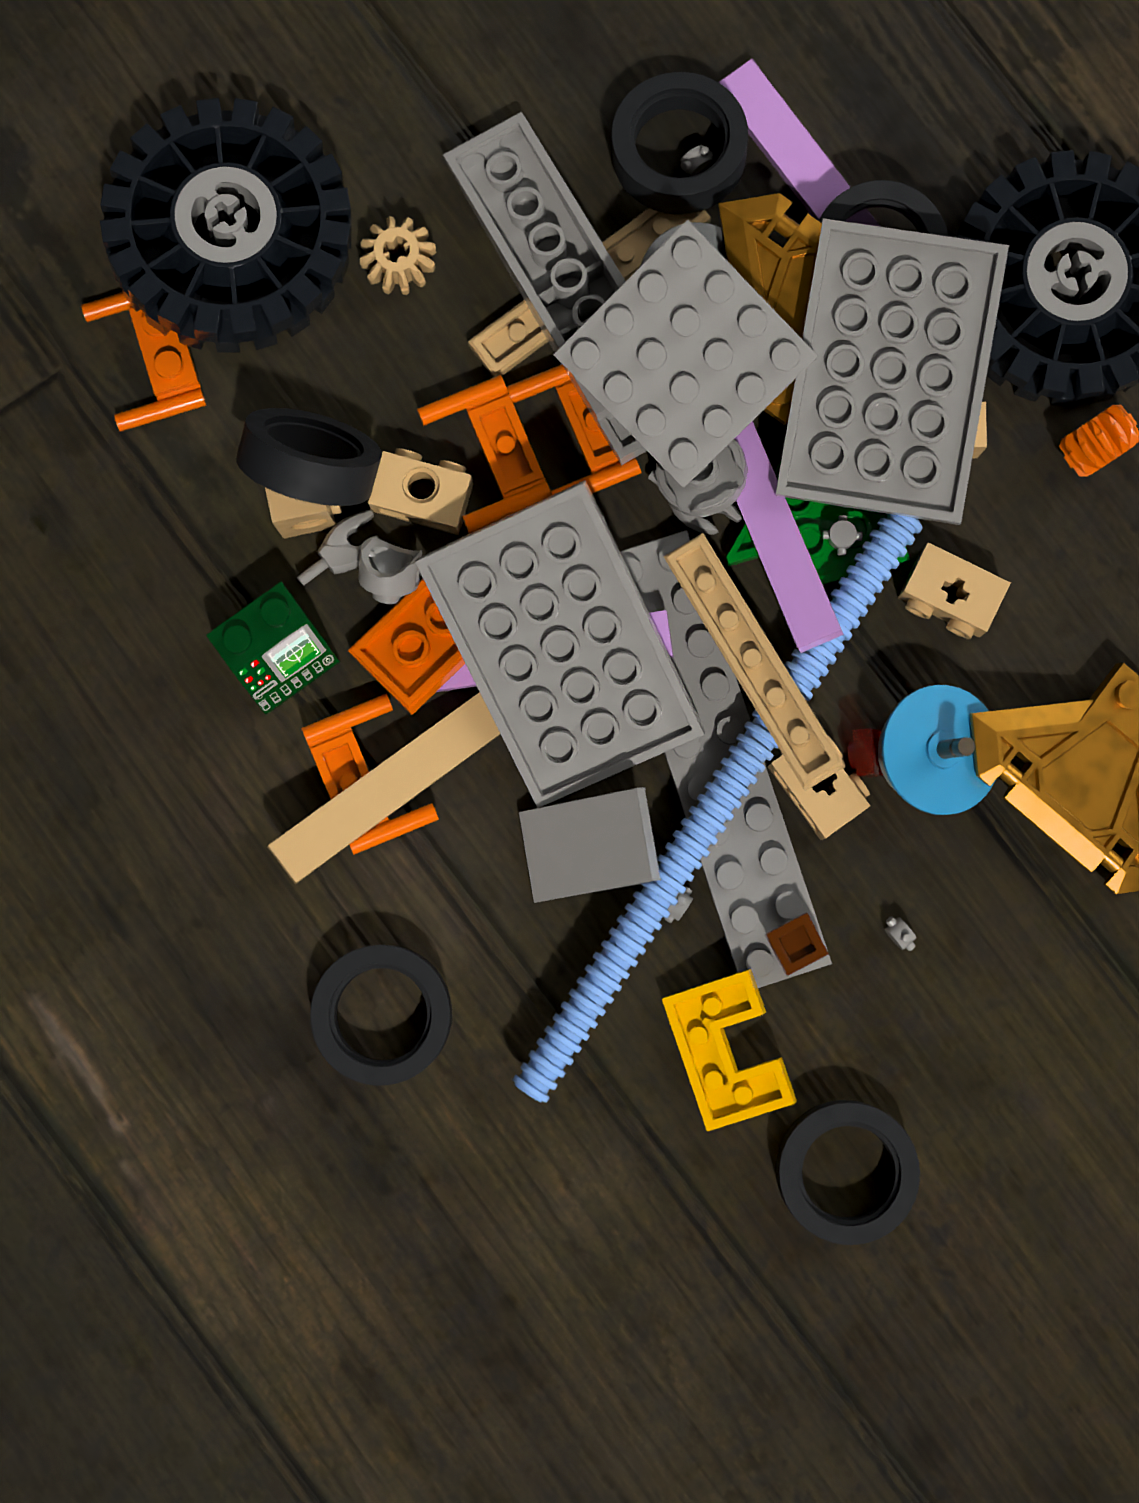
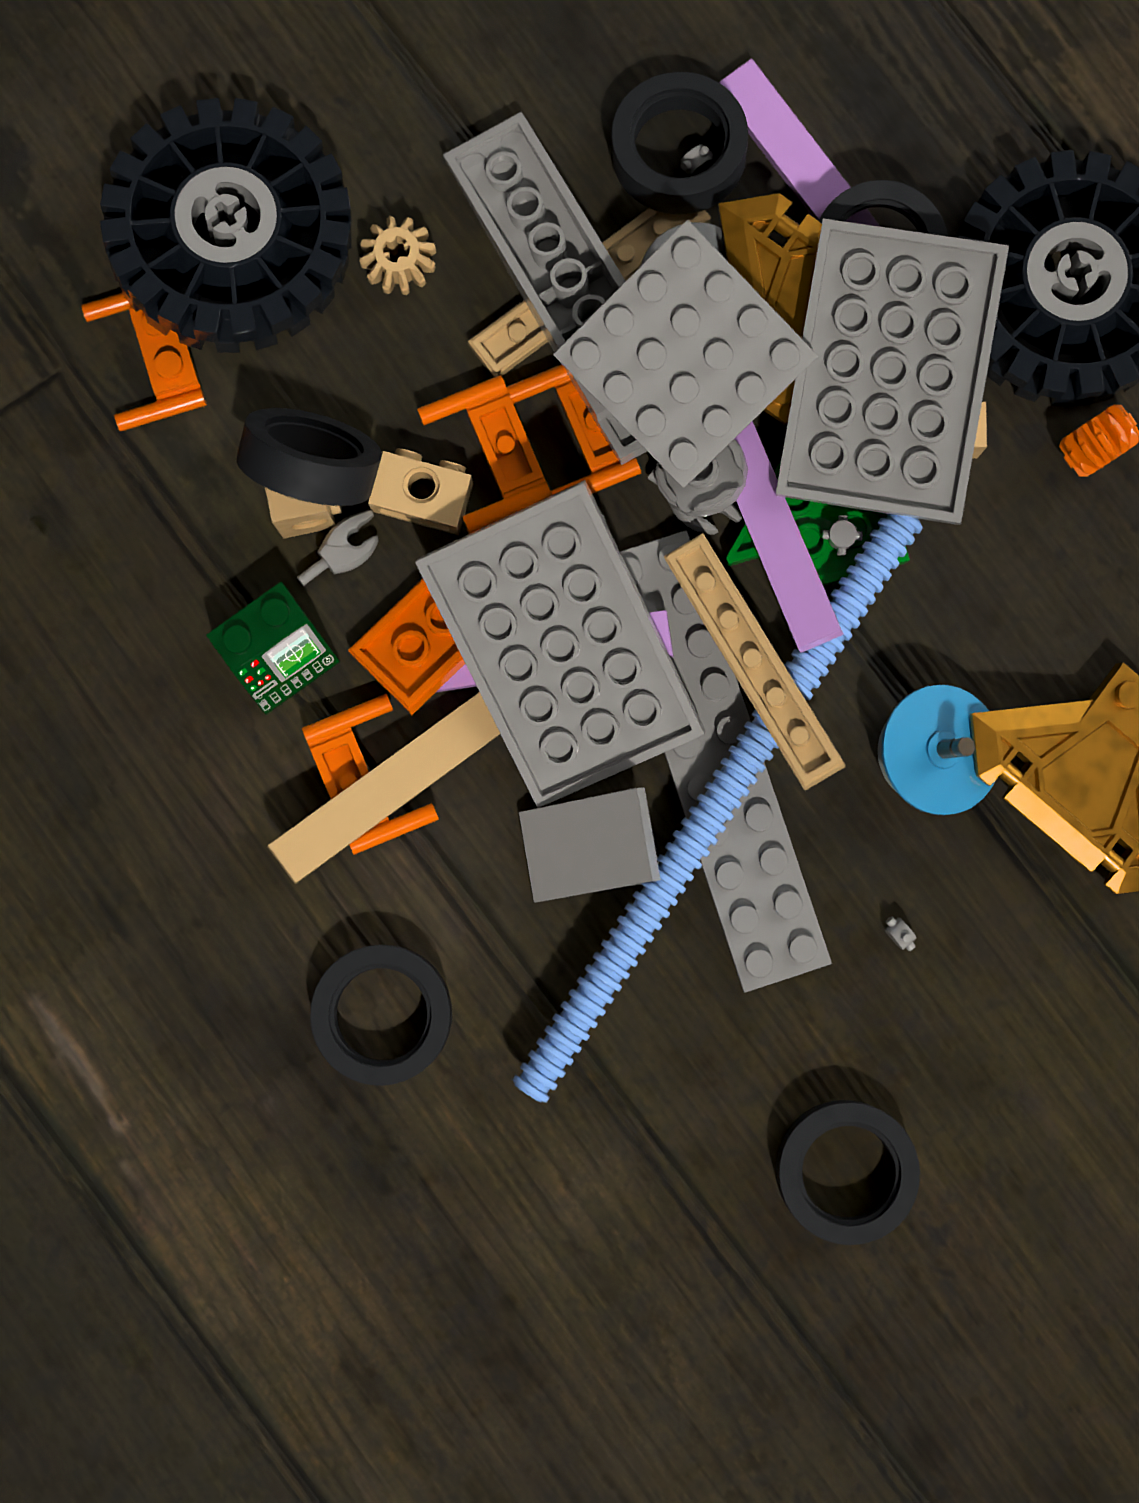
light grey piece [358,536,422,604] -> none
yellow plate [662,969,797,1132] -> none
light grey piece [664,887,693,923] -> none
reddish brown plate [764,913,829,976] -> none
tan brick [767,735,870,840] -> none
clear red plate [848,728,883,778] -> none
tan brick [898,543,1011,639] -> none

